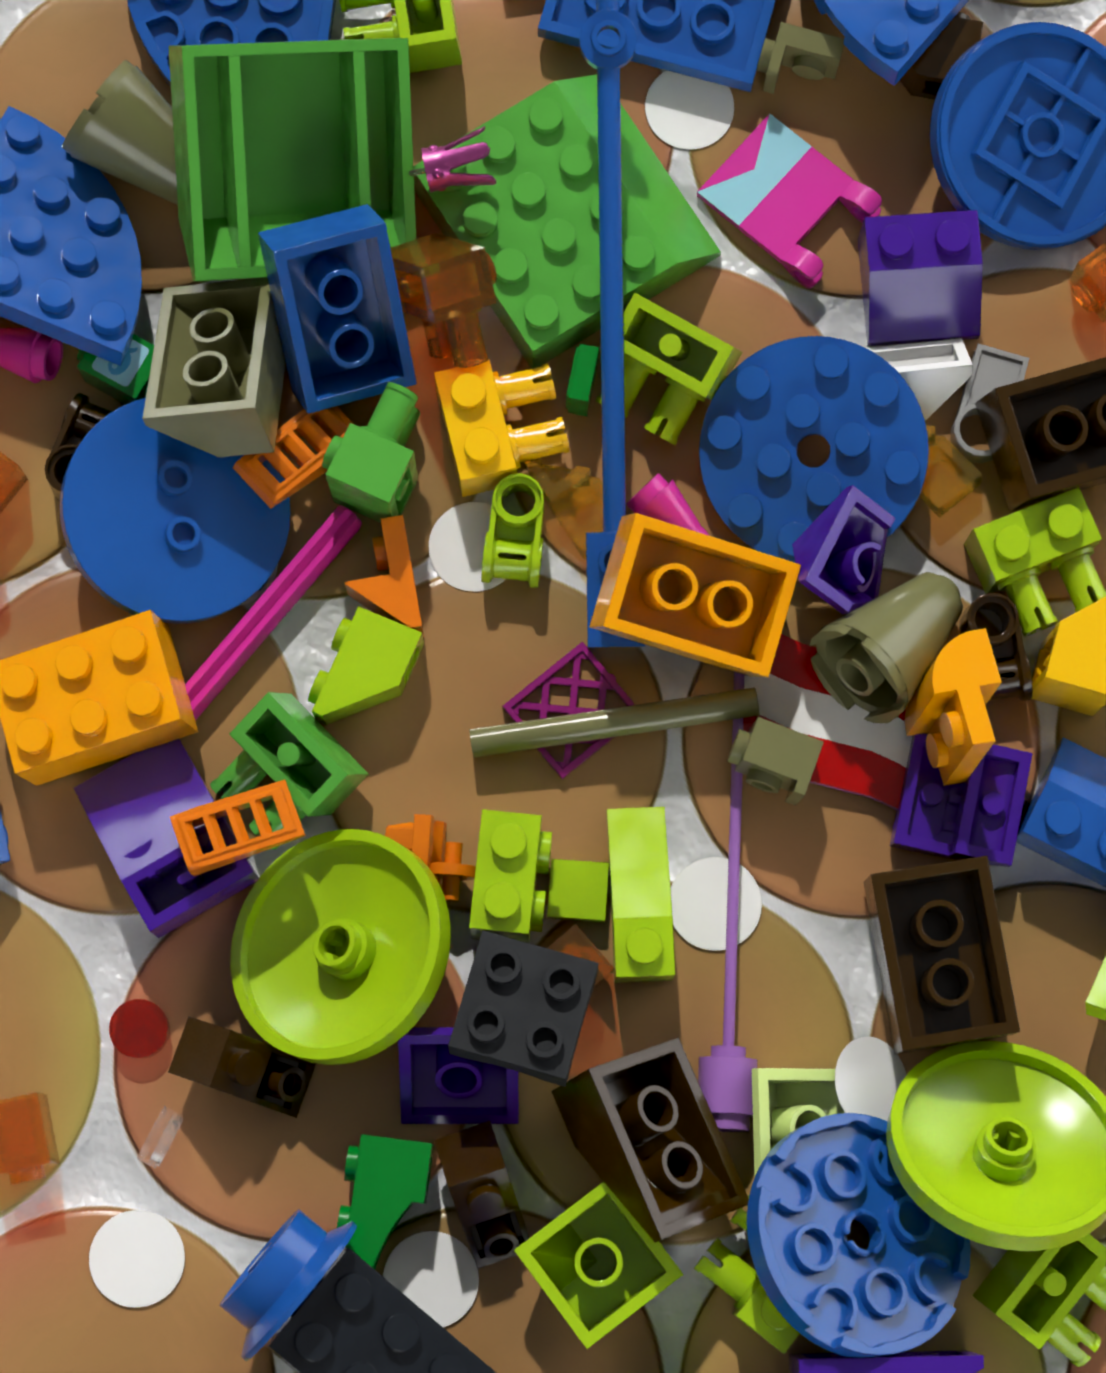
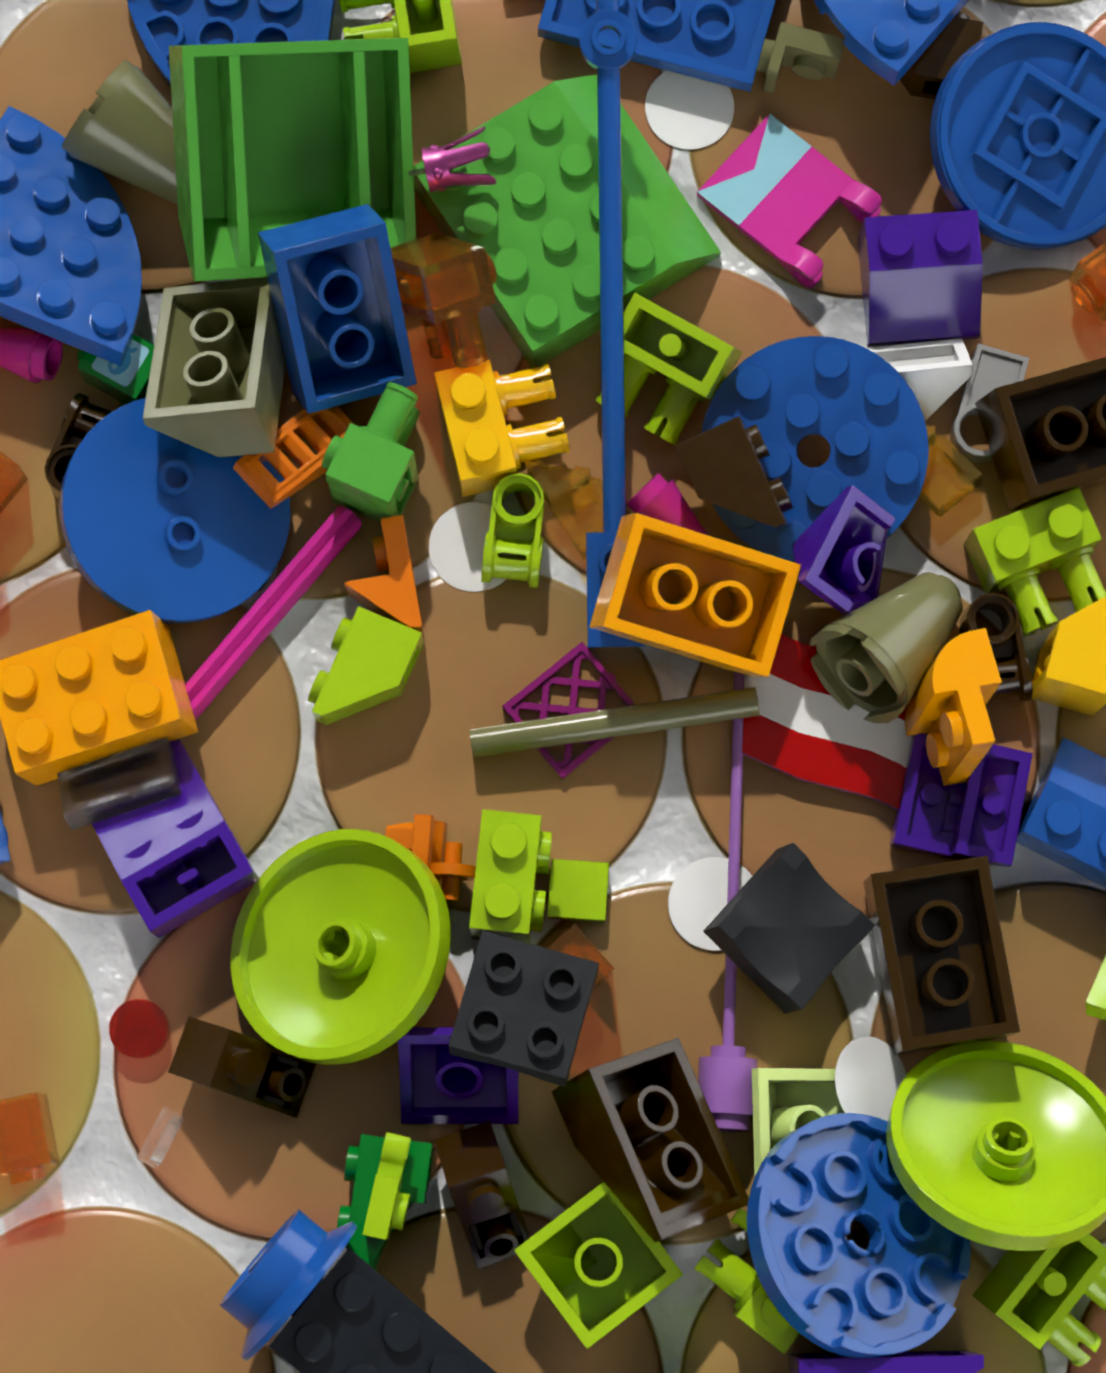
white sticker [89,1210,185,1308] -> none
orange slope [170,779,306,877] -> none
bright green brick [210,692,369,850] -> none
white sticker [383,1231,479,1327] -> none
green tile [566,344,599,417] -> none
lime slope [607,807,675,983] -> none
olive brick [727,717,824,806] -> none
none -> clear smoke tile [57,737,182,830]
none -> lime plate [362,1132,411,1240]
none -> dark brown slope [675,416,794,529]
none -> black brick [703,842,875,1014]

